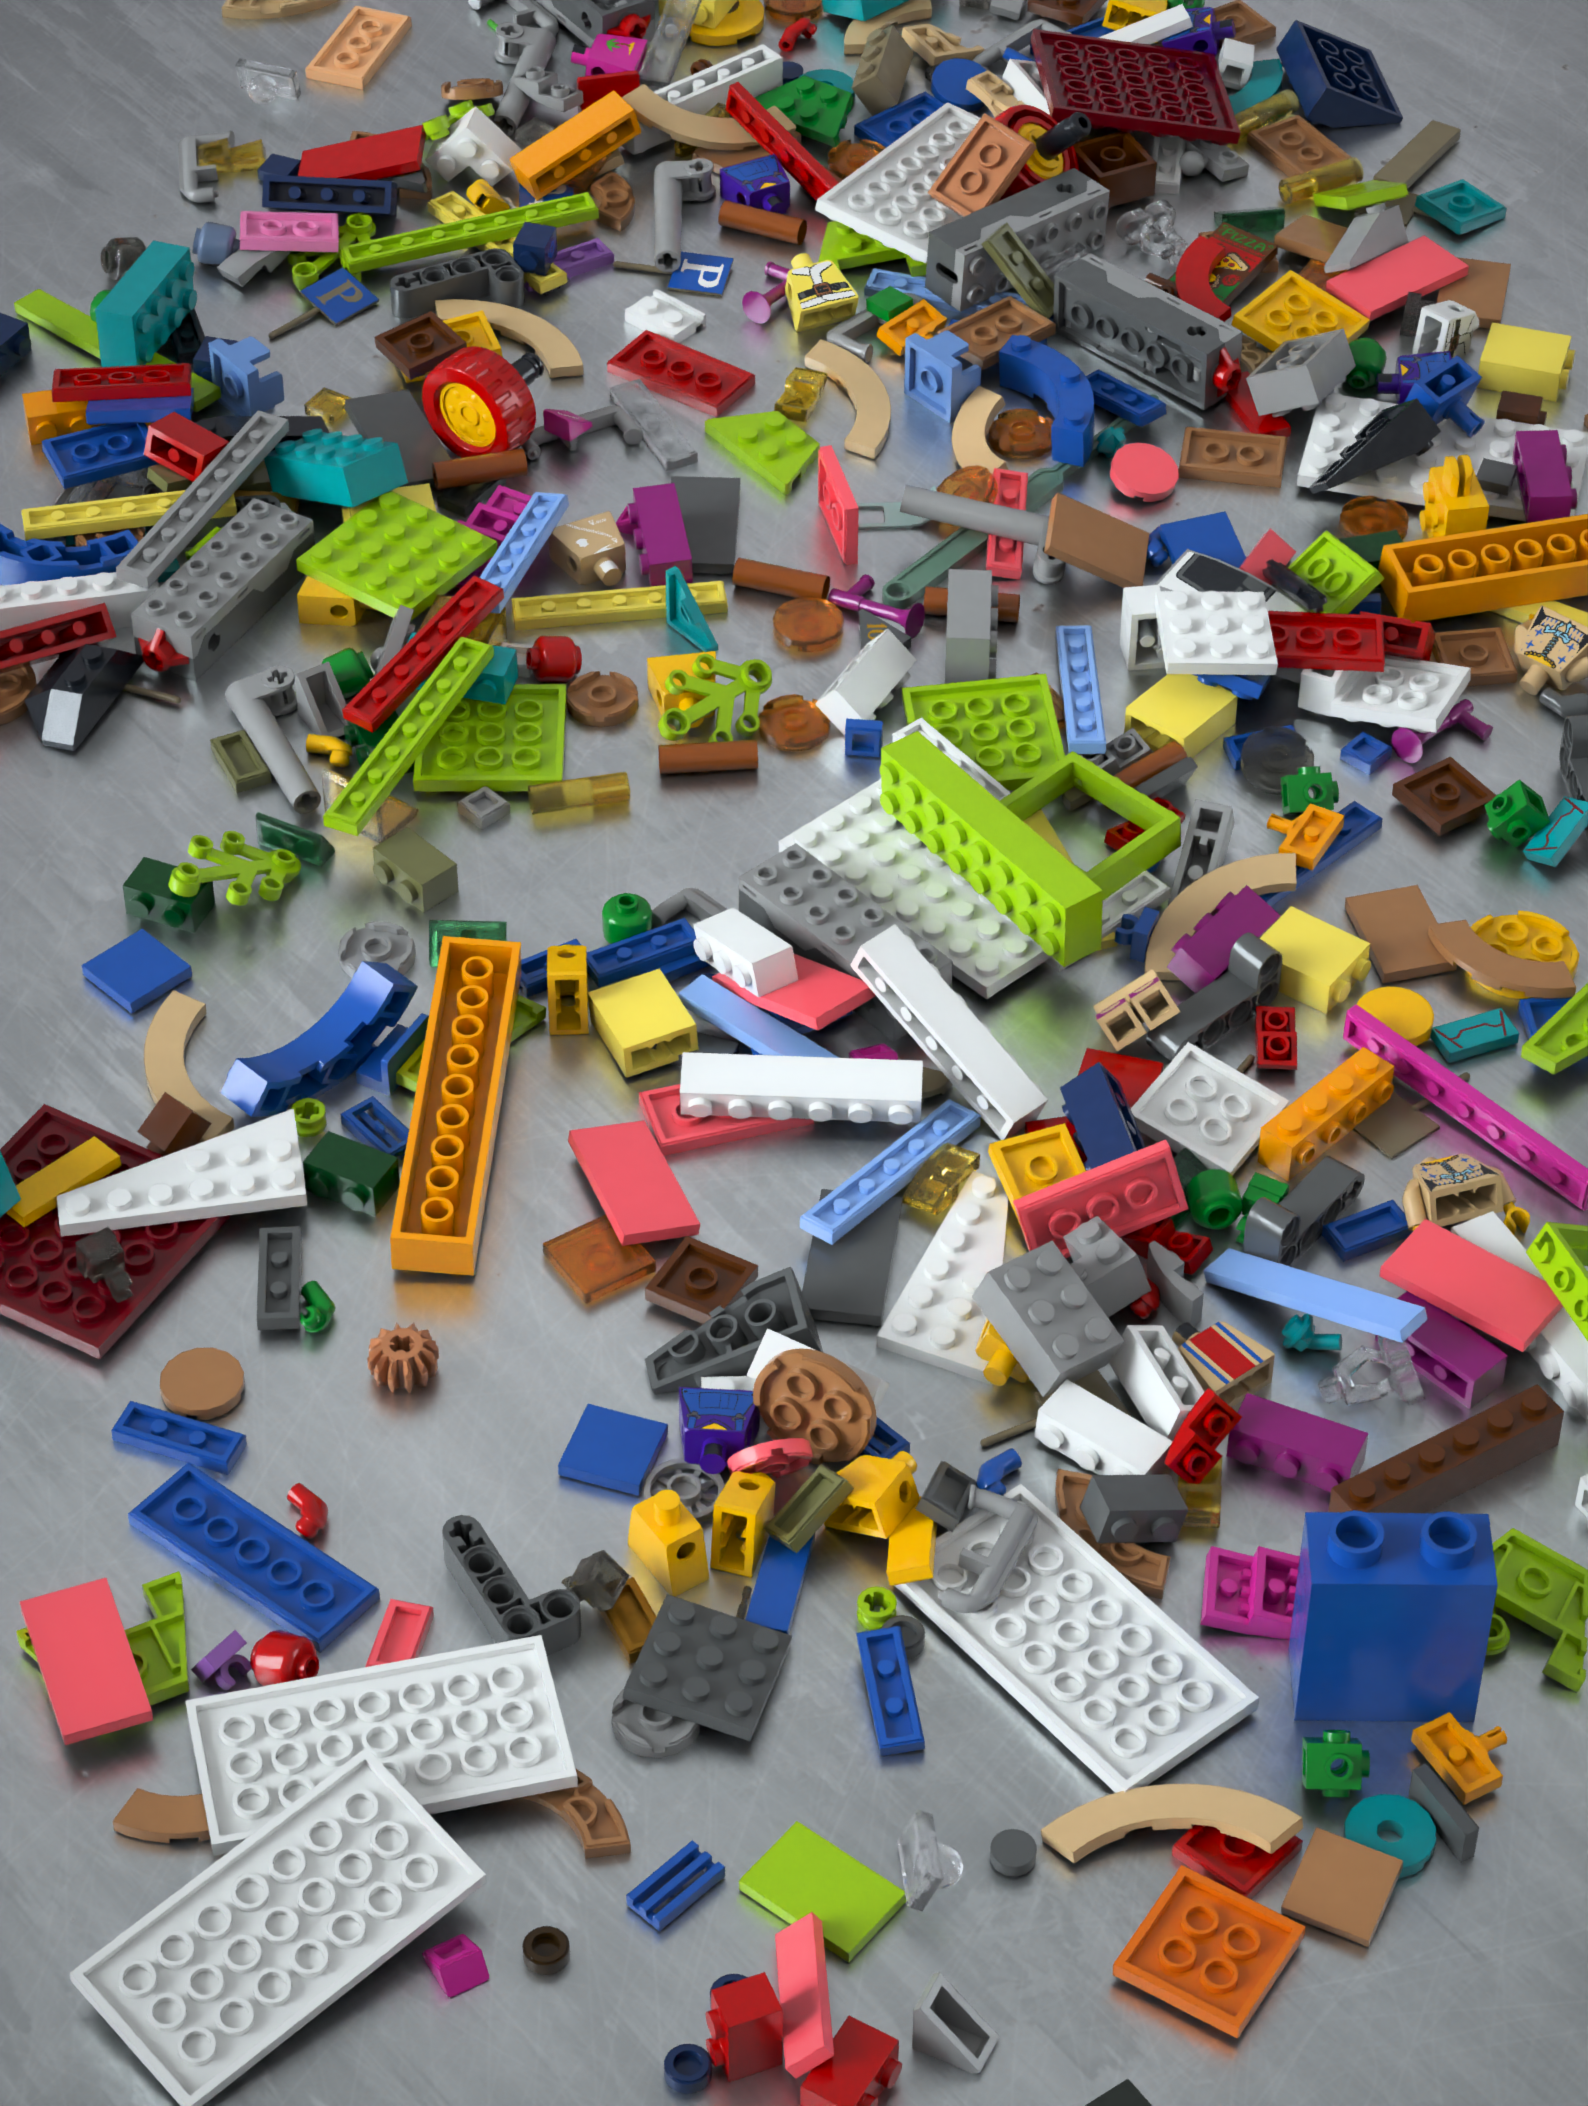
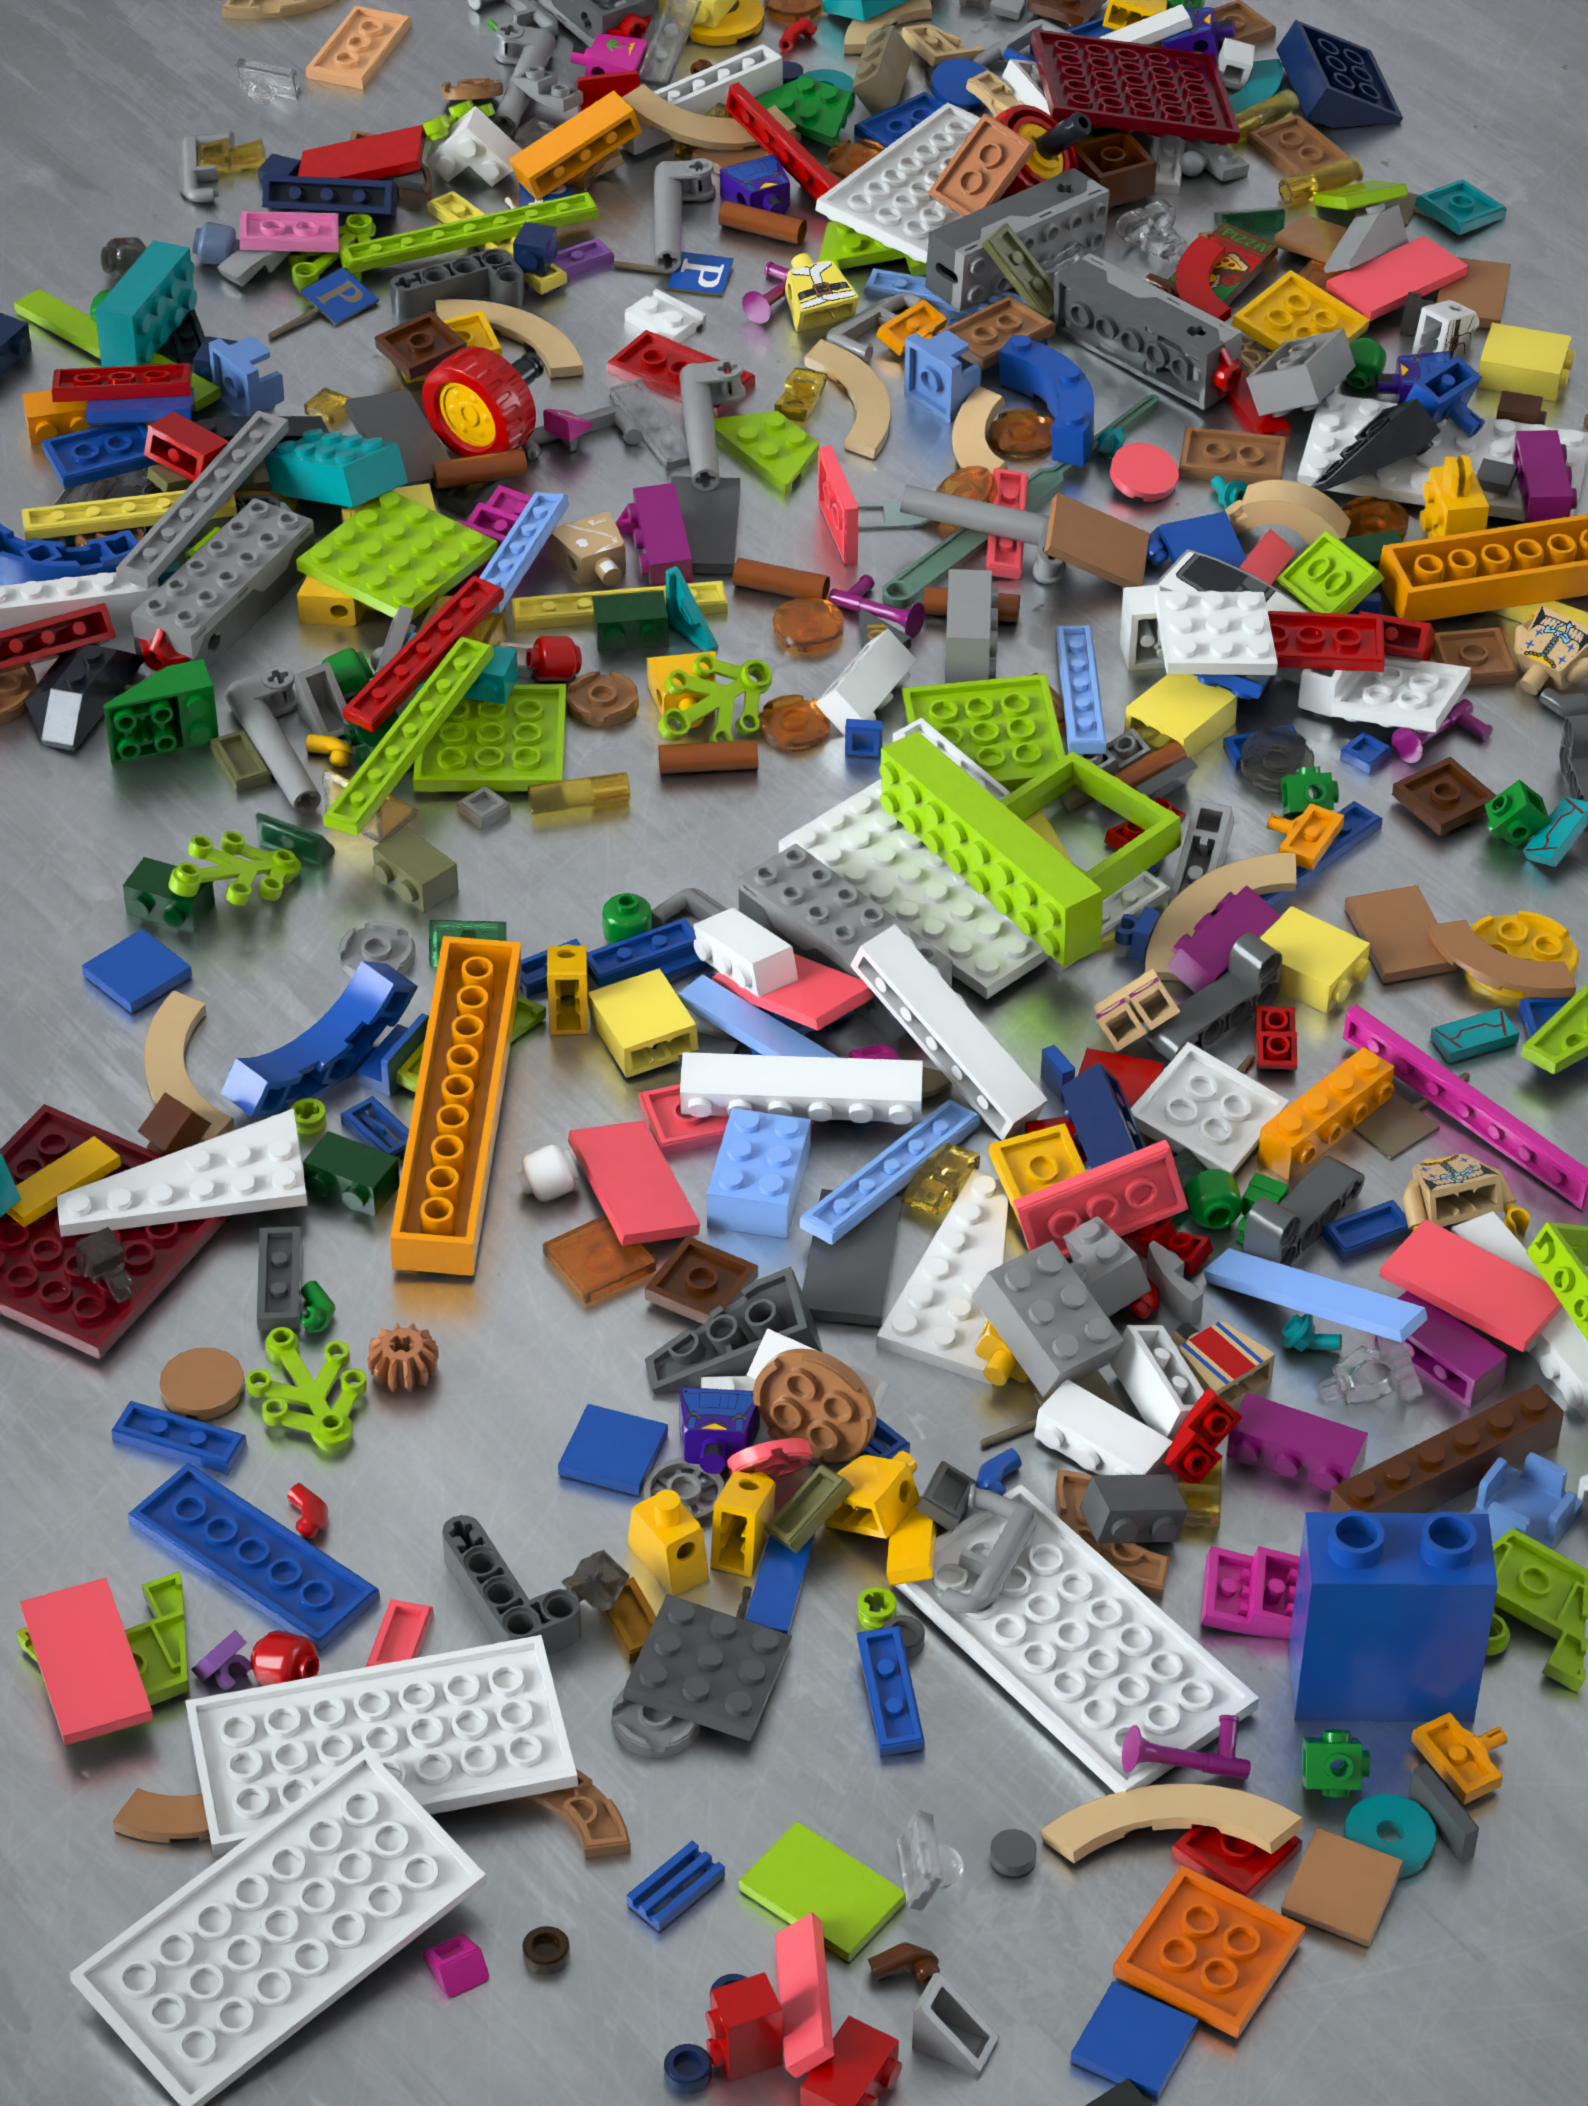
yellow piece [466,179,510,214] -> none
medium nougat tile [591,171,635,232] -> none
green tile [866,286,913,322] -> none
blue tile [1086,369,1167,427] -> none
black axle [1262,559,1327,613] -> none
yellow tile [1357,986,1434,1046] -> none
dark tan tile [1373,120,1461,189] -> none
none -> green slope [103,659,219,765]
none -> lime plant [246,1327,367,1451]
none -> white head [517,1143,580,1203]
none -> dark green brick [592,590,669,651]
none -> light grey axle [679,359,746,491]
none -> light blue brick [707,1108,811,1239]
none -> reddish brown arm [868,1942,940,1985]
none -> blue tile [1040,1045,1075,1102]
none -> blue tile [1070,1981,1199,2101]
none -> magenta piece [1122,1715,1251,1780]
none -> teal plate [1211,475,1248,509]
none -> tan arch [1226,480,1351,546]
none -> medium blue panel [1469,1452,1583,1550]

